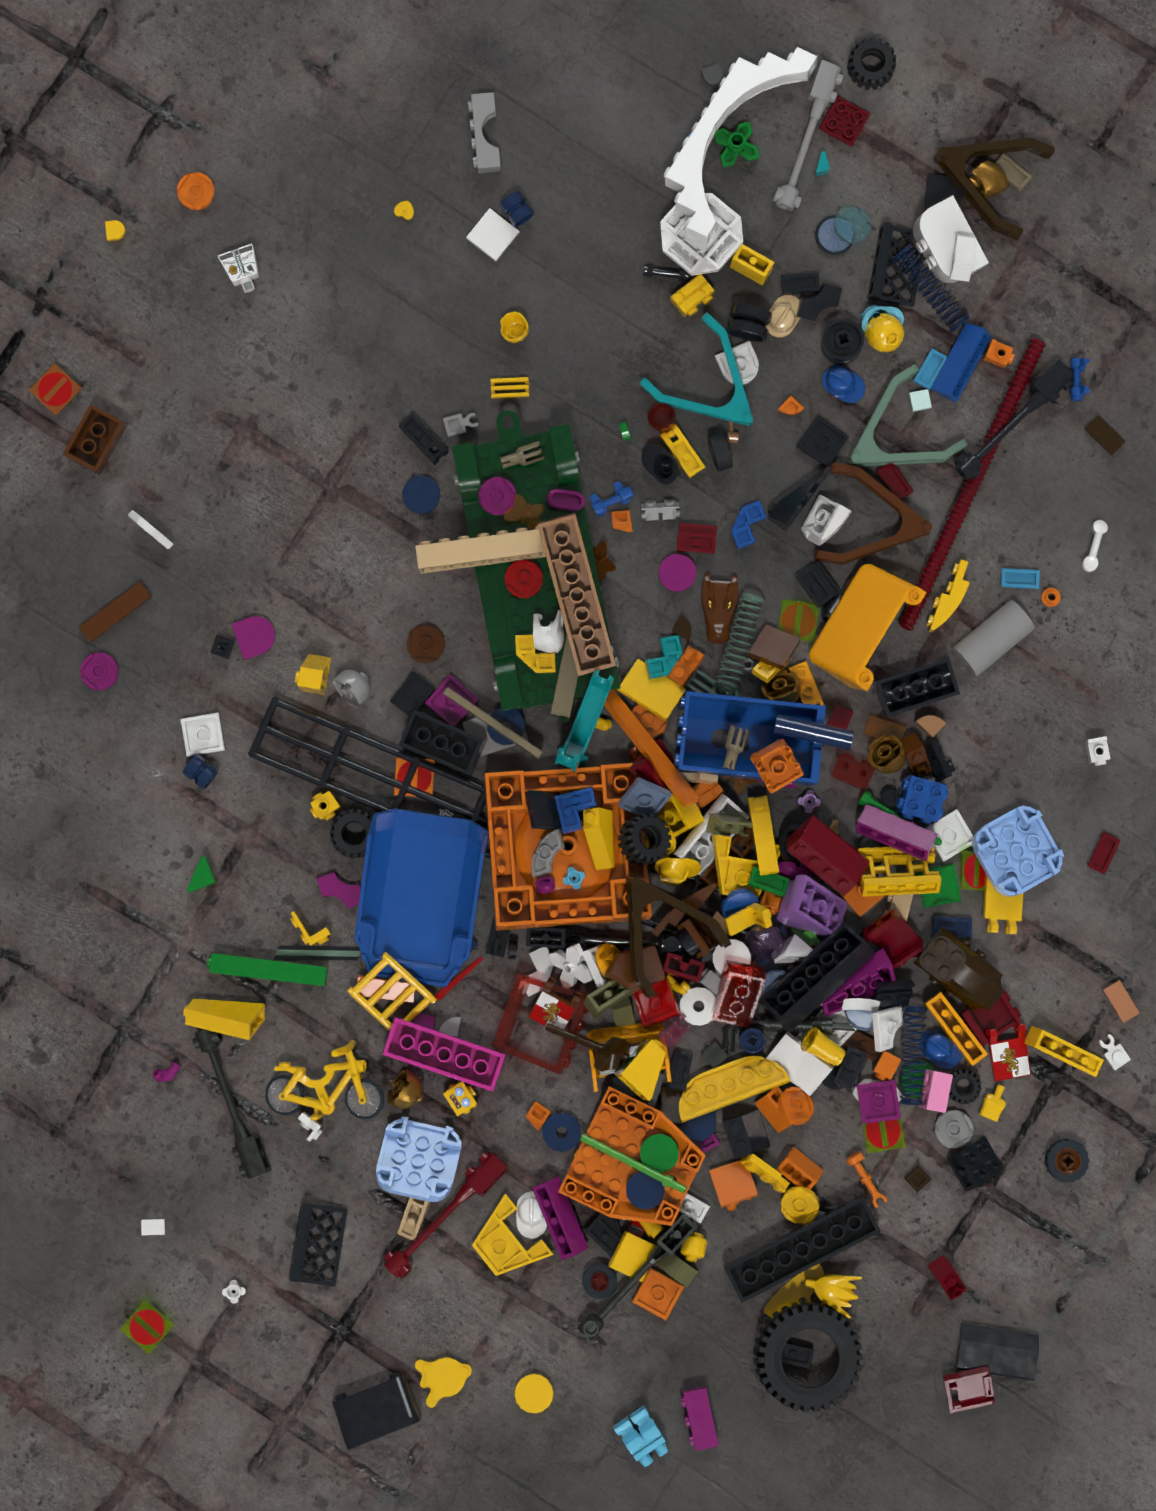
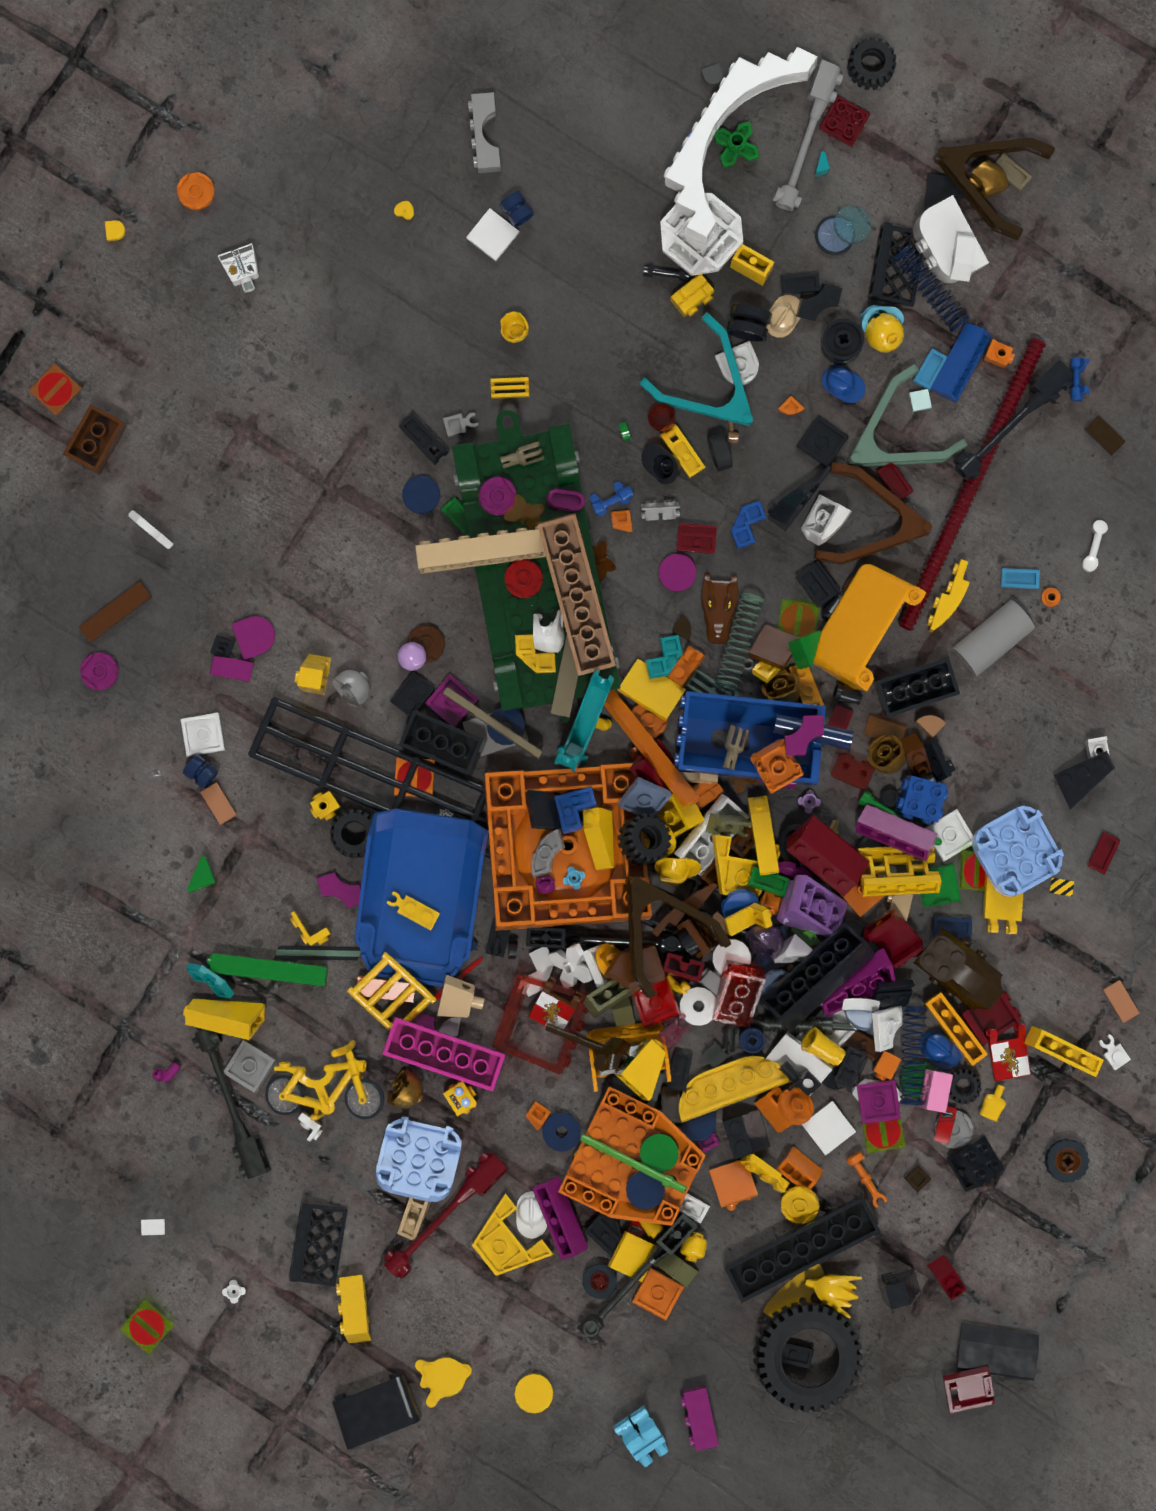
none -> teal tile [186,963,234,998]
none -> nougat tile [200,782,237,825]
none -> magenta slope [209,656,253,682]
none -> light grey plate [223,1040,277,1093]
none -> yellow wedge [336,1275,372,1343]
none -> yellow plate [387,892,440,930]
none -> lavender hair [397,642,426,671]
none -> tan torso [437,975,484,1018]
none -> green tile [441,497,469,536]
none -> black bracket [779,1061,821,1096]
none -> magenta tile [784,715,824,757]
none -> green slope [788,631,821,669]
none -> white tile [802,1101,856,1156]
none -> black cone [833,683,863,705]
none -> black wedge [877,1269,921,1310]
none -> red sticker [934,1106,957,1144]
none -> sticker [1049,878,1074,896]
none -> black wing [1054,751,1115,810]

